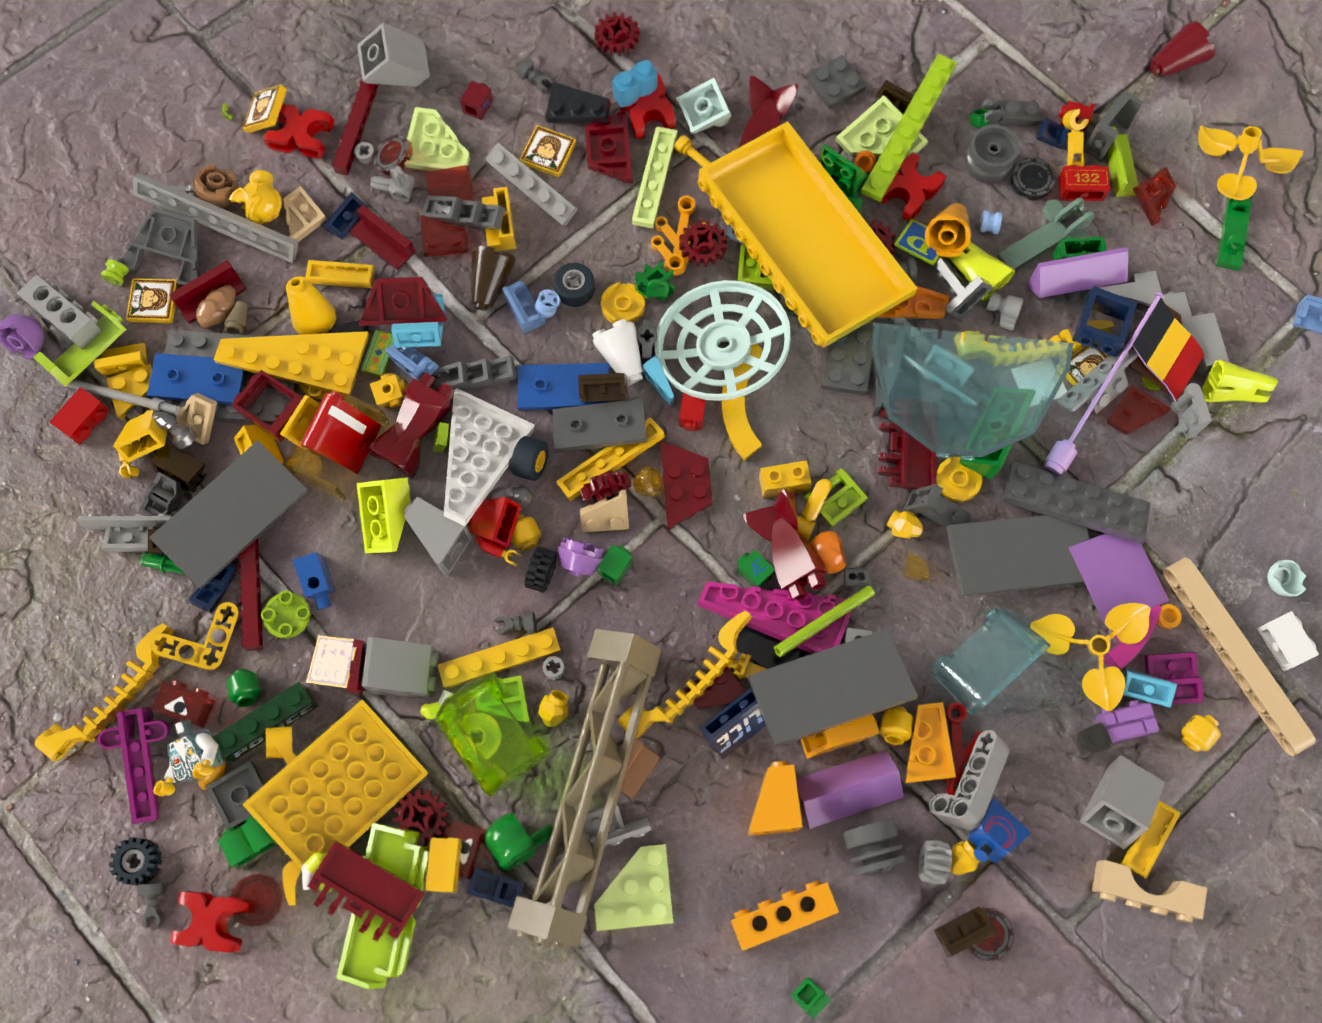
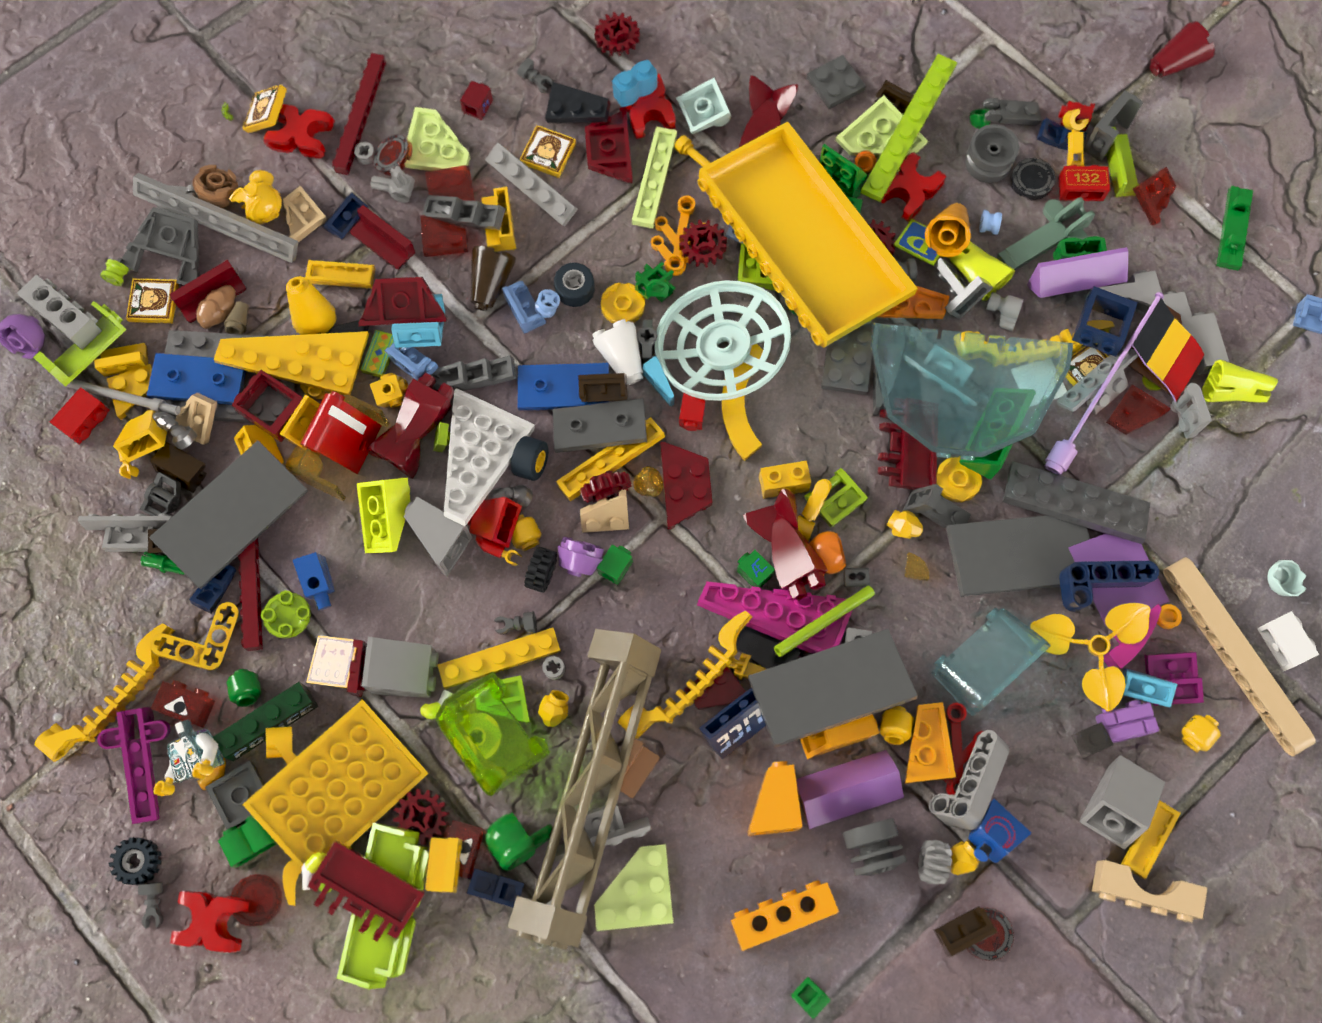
light grey slope [357,23,430,87] -> none
yellow plant [1198,125,1304,200] -> none
none -> dark blue beam [1059,561,1159,612]

